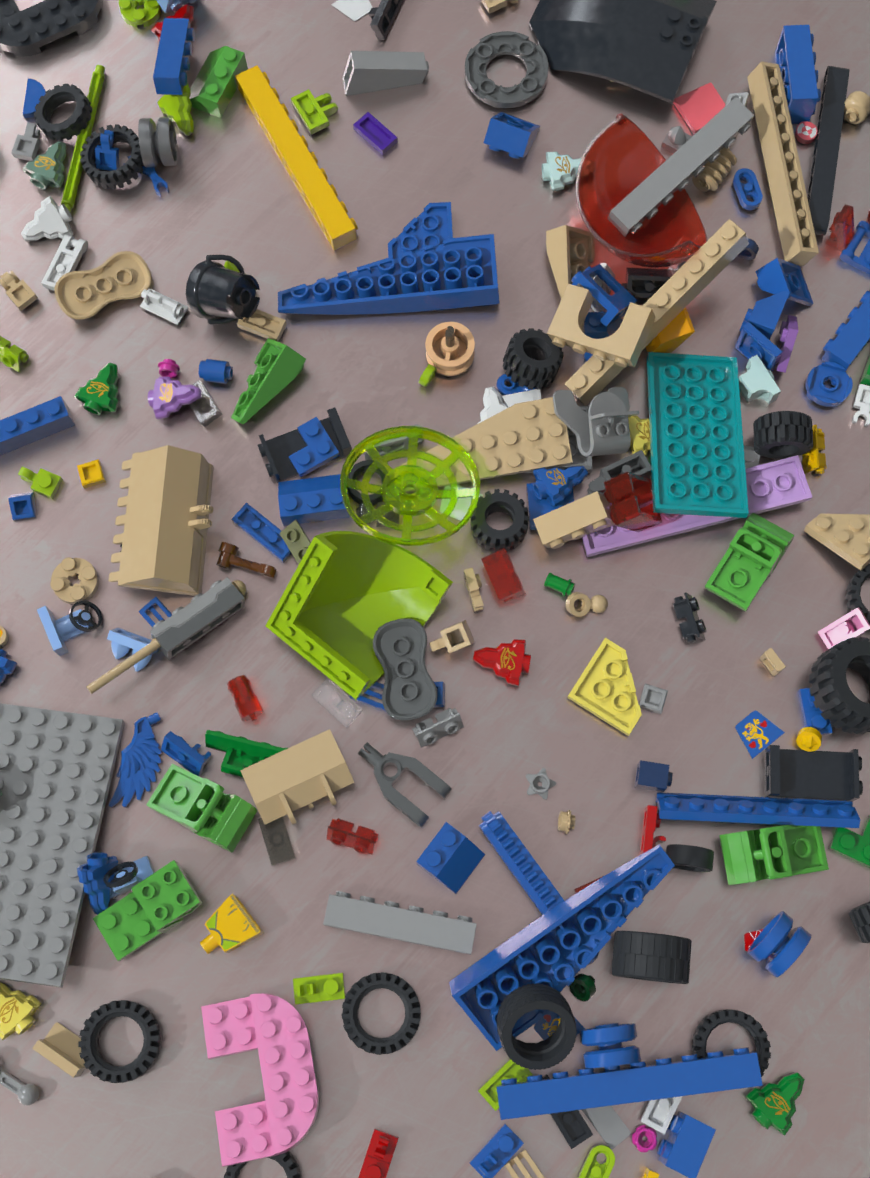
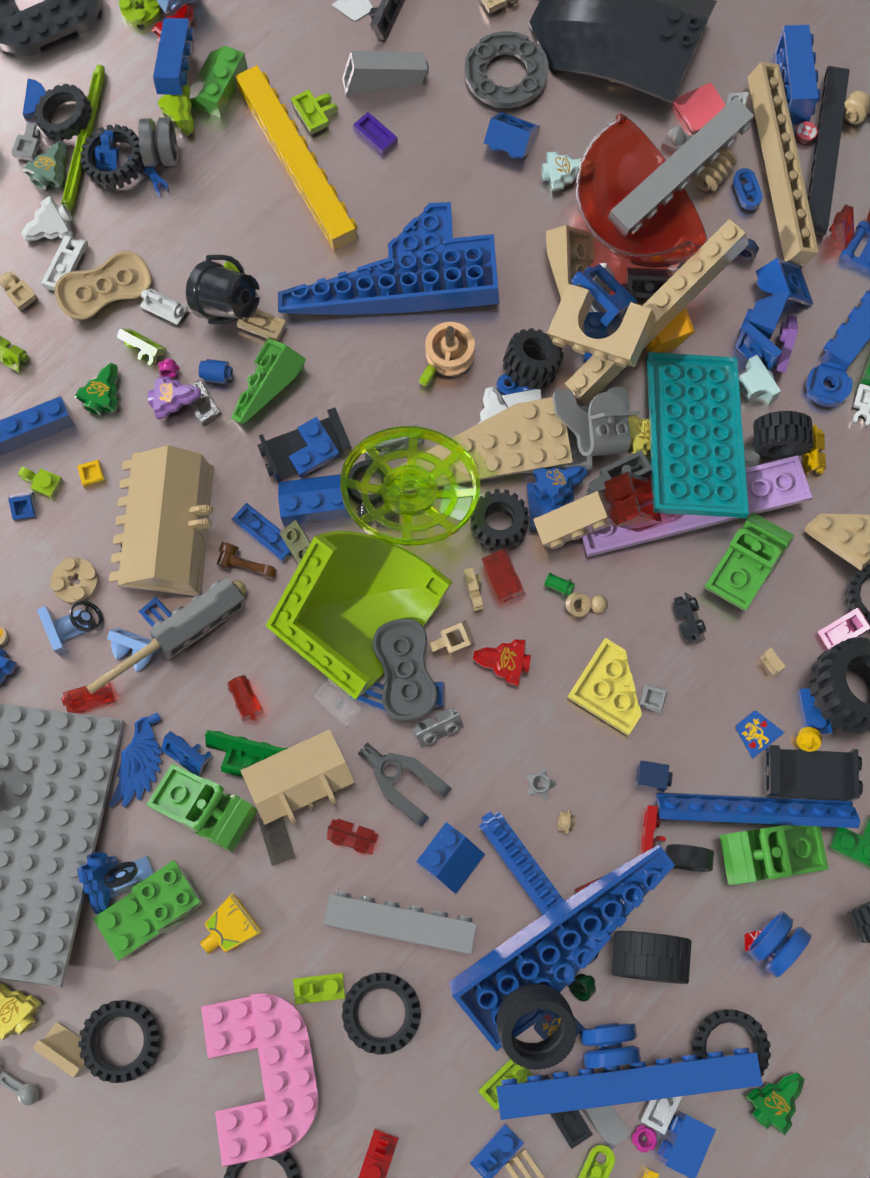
none -> clear red hinge [61,682,115,713]
none -> plate [117,329,167,365]

